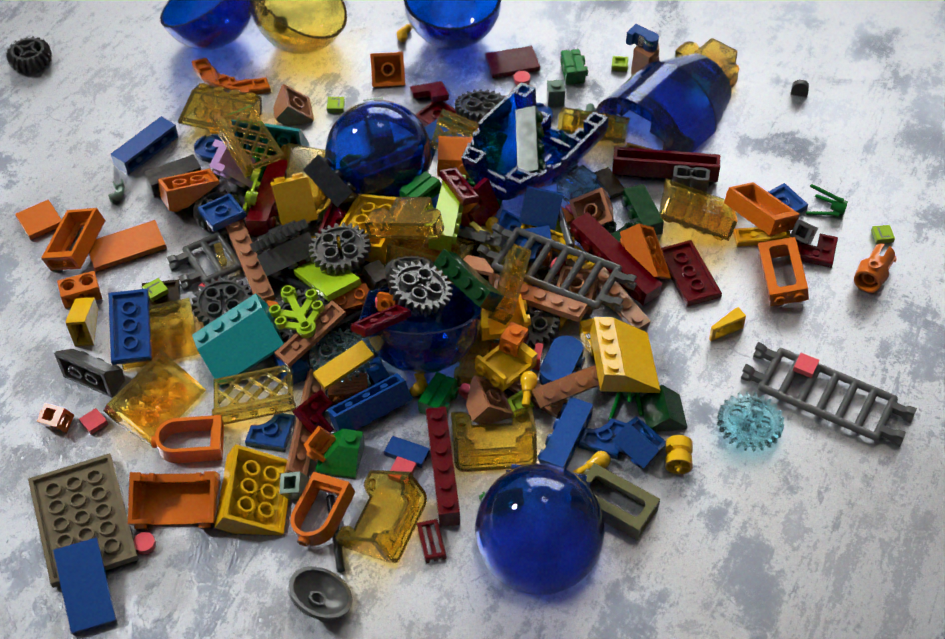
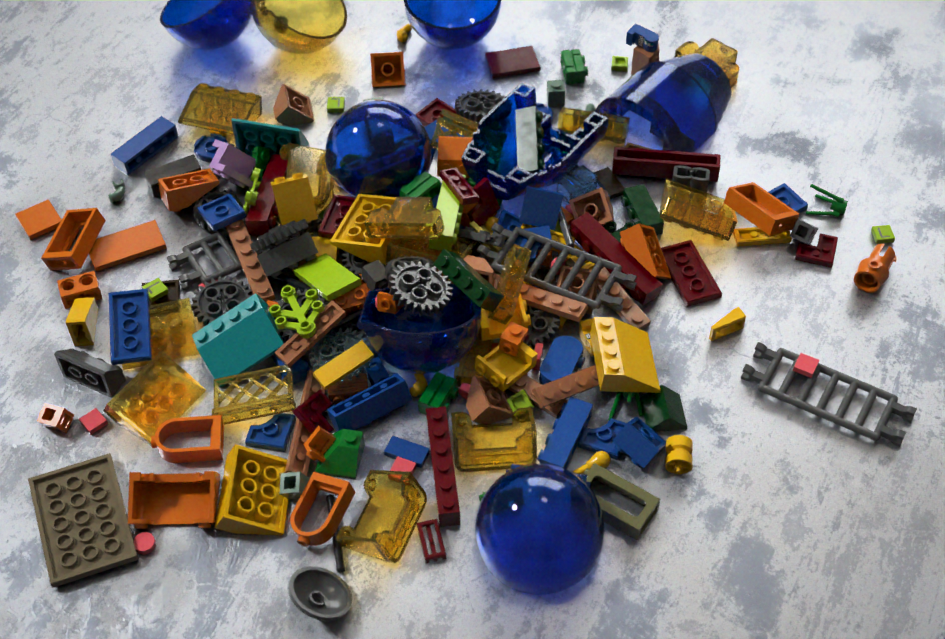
dark grey gear [6,36,52,74] -> none
blue tile [53,537,117,635] -> none
orange tile [191,57,271,95] -> none
clear yellow fence [212,105,284,178] -> none
clear yellow piece [213,242,227,267] -> none
black brick [303,155,359,211] -> none
dark grey gear [309,222,371,275] -> none
dark red tile [351,304,411,337] -> none
dark red tile [410,81,449,103] -> none
coral tile [514,71,530,86] -> none
yellow piece [520,371,538,408] -> none
clear light blue gear [717,392,784,452] -> none
orange piece [758,237,809,306] -> none
dark grey tile [790,79,809,97] -> none

